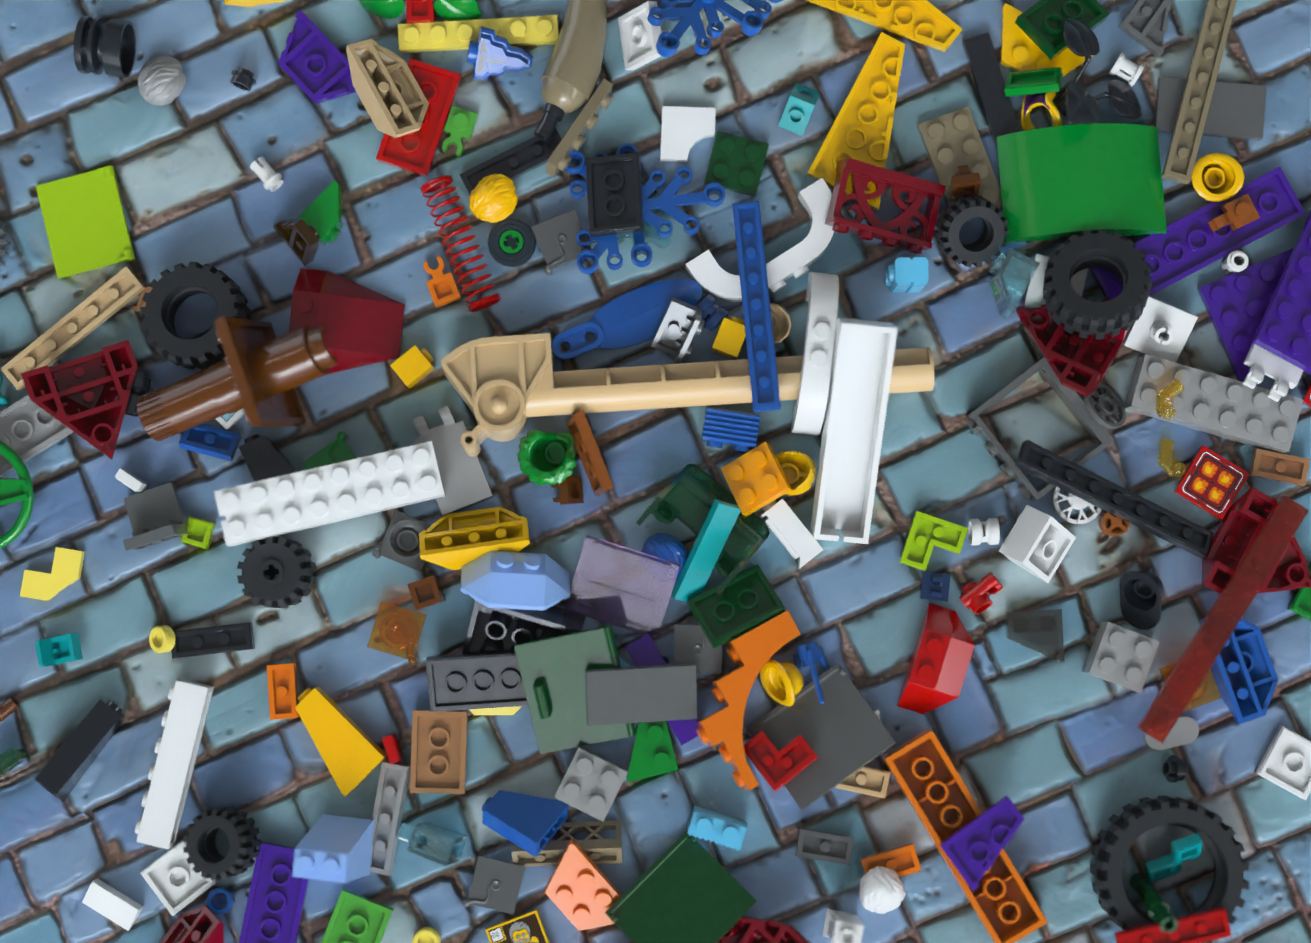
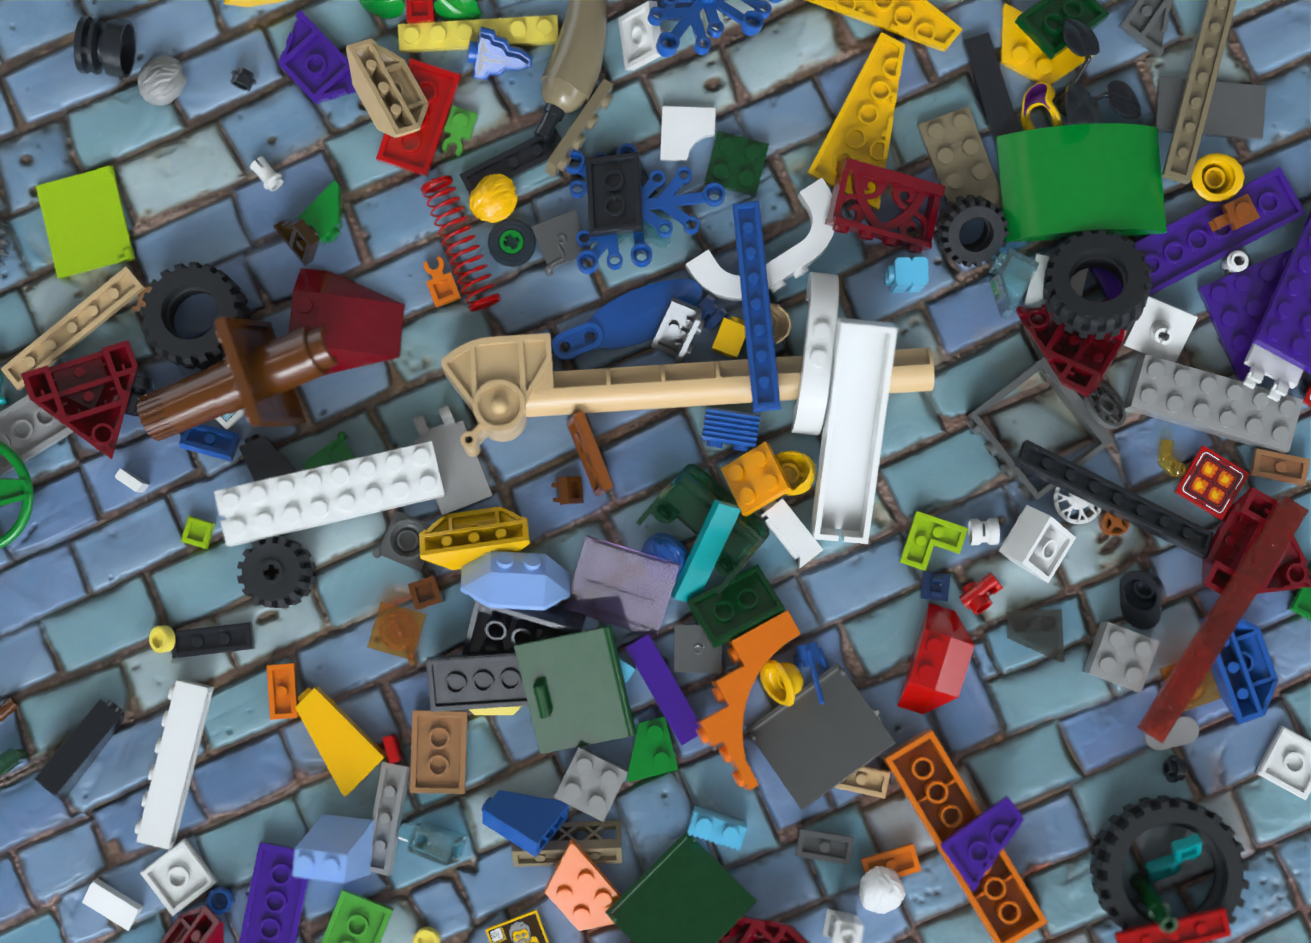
light yellow tile [20,547,85,601] -> none
teal bracket [35,632,83,667] -> none
dark grey bracket [123,483,189,551] -> none
black tyre [183,807,261,880] -> none
yellow brick [390,345,435,389] -> none
dark grey hat [462,855,525,914] -> none
green hair [517,429,576,486] -> none
dark grey tile [585,663,697,726] -> none
red plate [743,731,819,792] -> none
teal bracket [778,83,820,136] -> none
reddish brown tile [949,165,981,199] -> none
green tile [1004,67,1063,97] -> none
white bush [1109,53,1145,87] -> none
clear yellow arm [1156,379,1185,419] -> none

